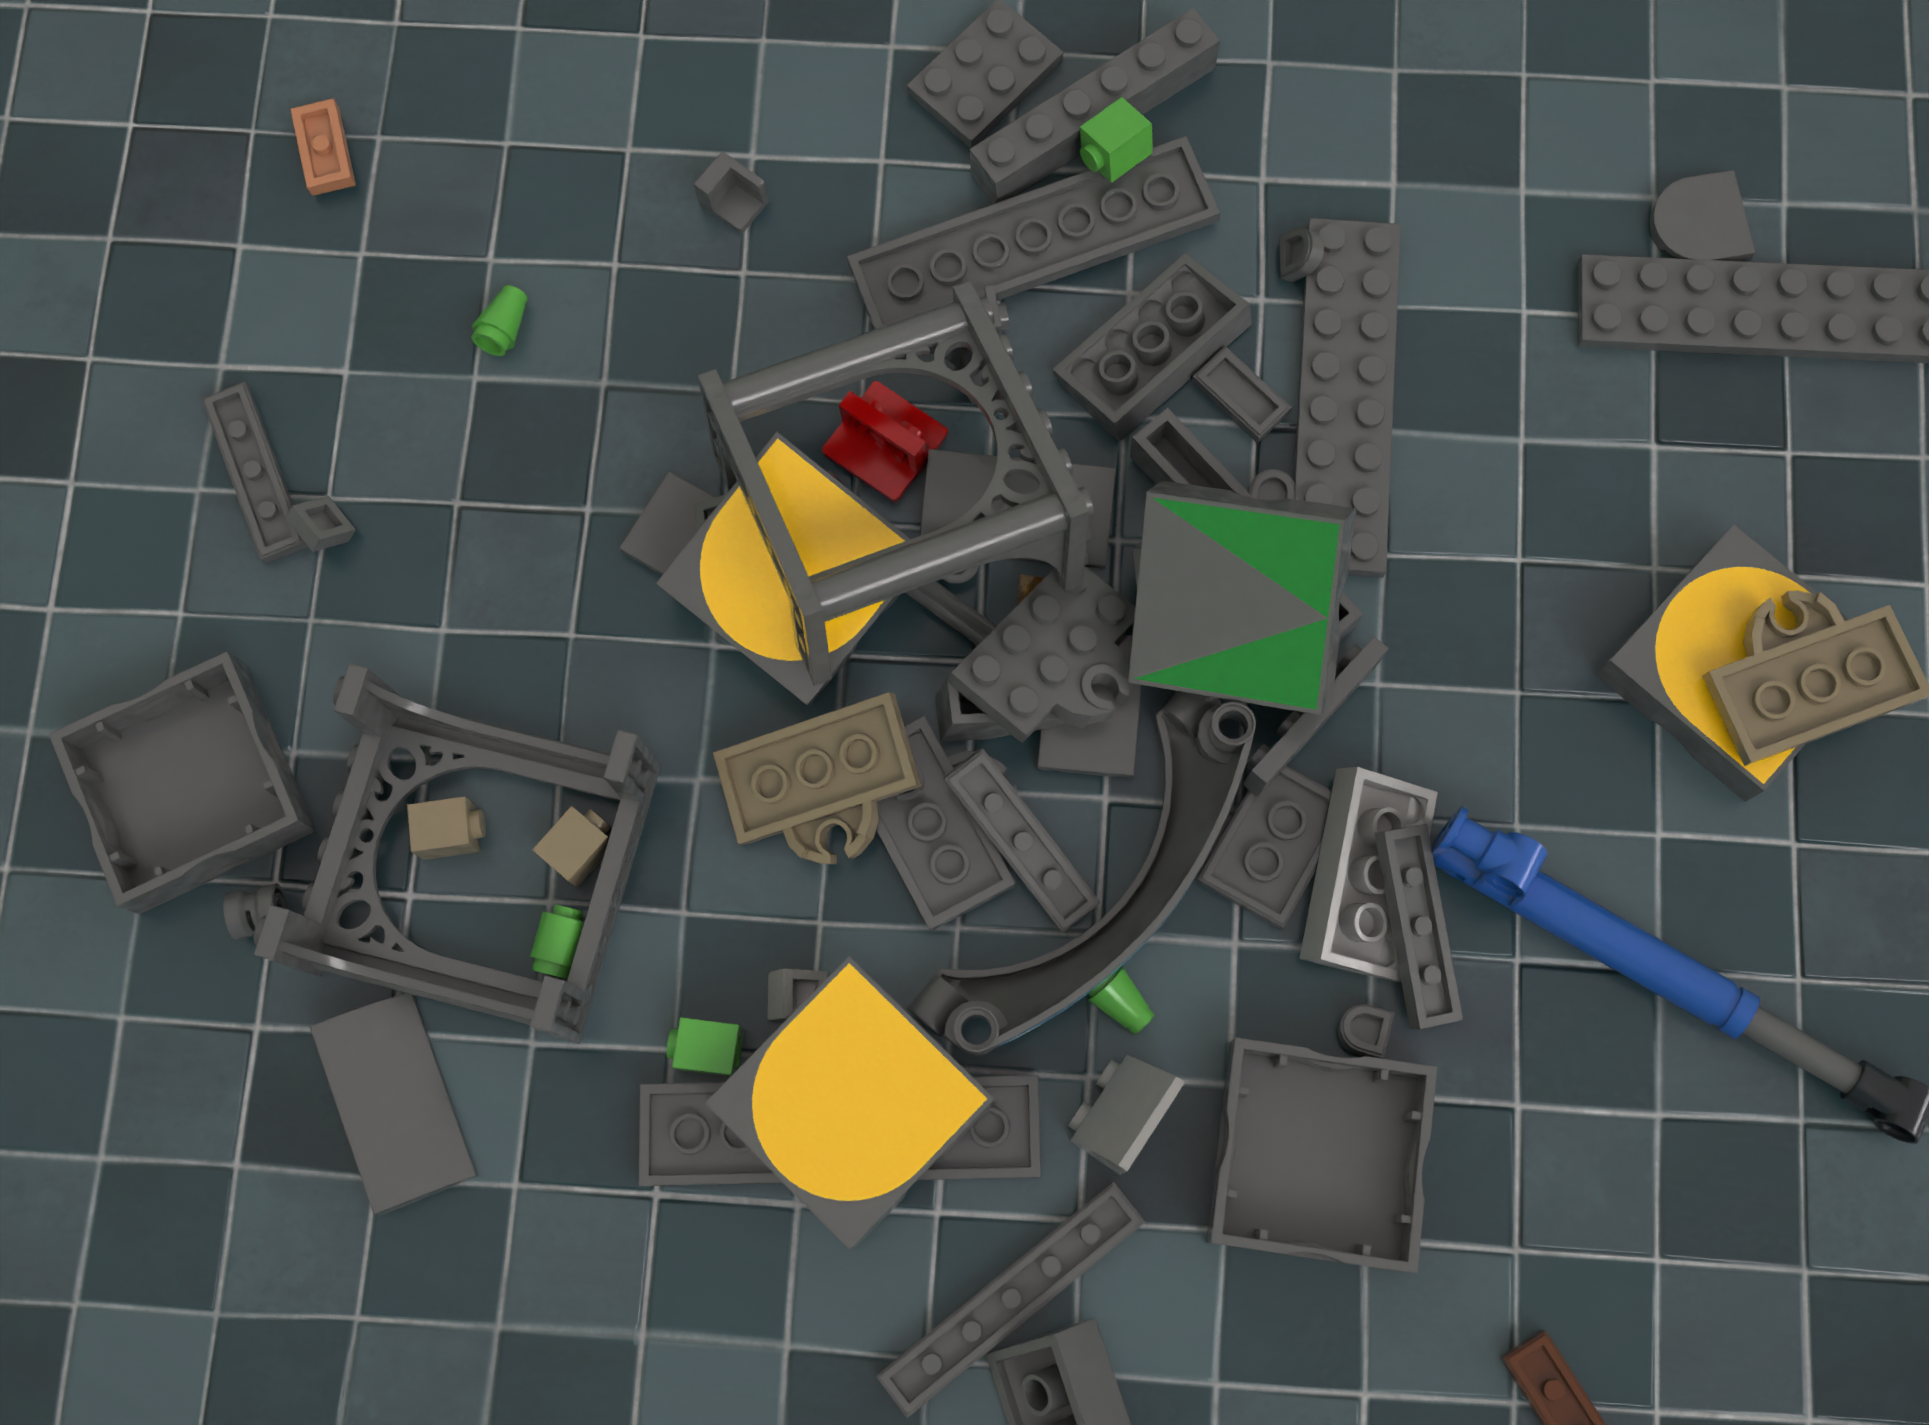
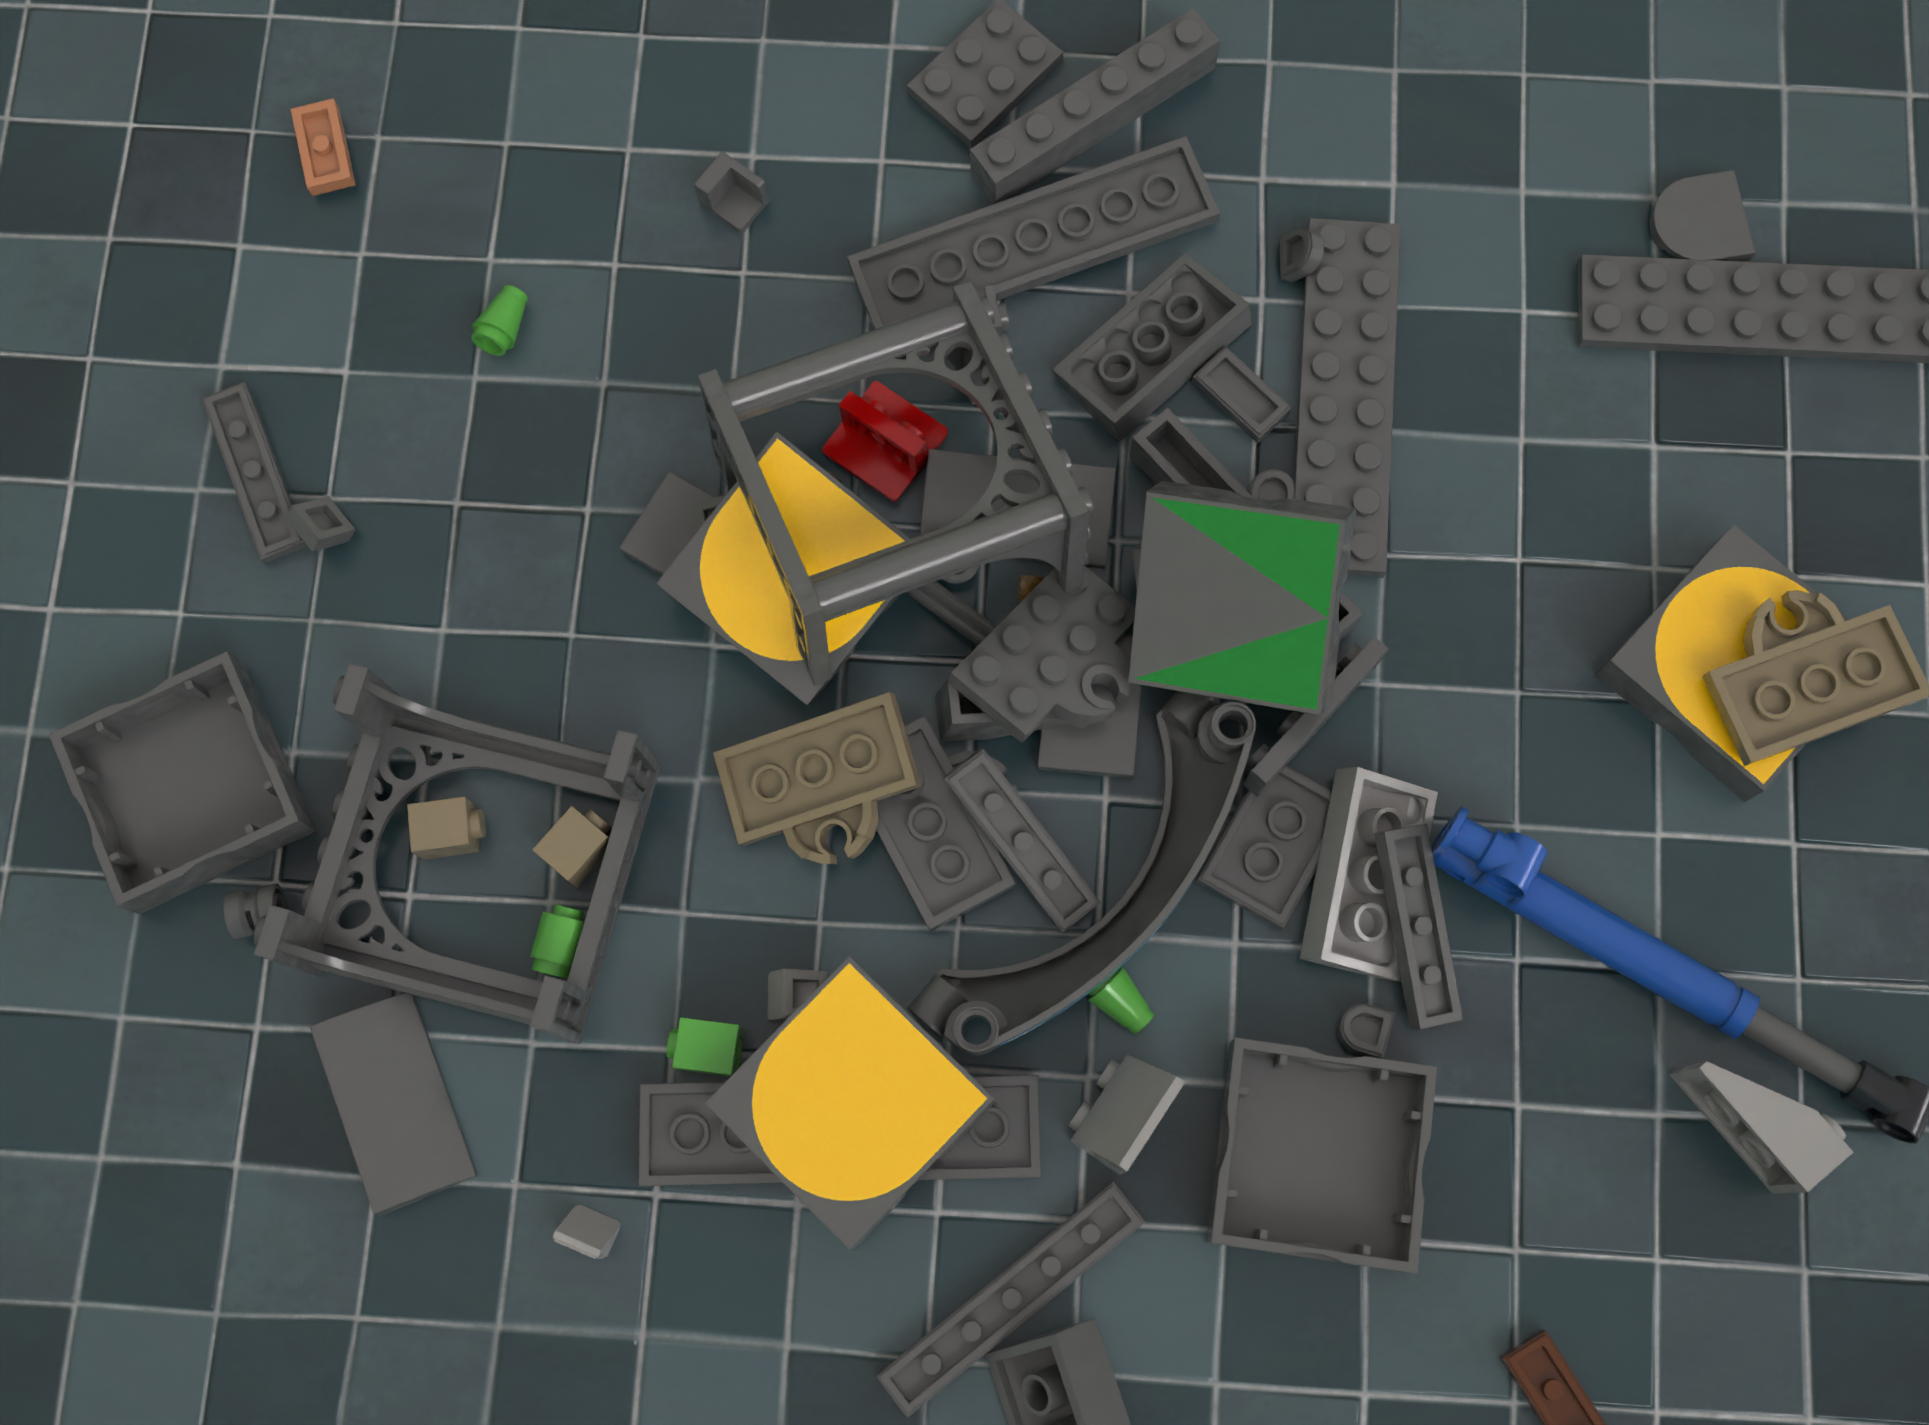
bright green brick [1080,97,1153,183] -> none
none -> light grey slope [552,1205,621,1259]
none -> light grey slope [1670,1061,1853,1194]

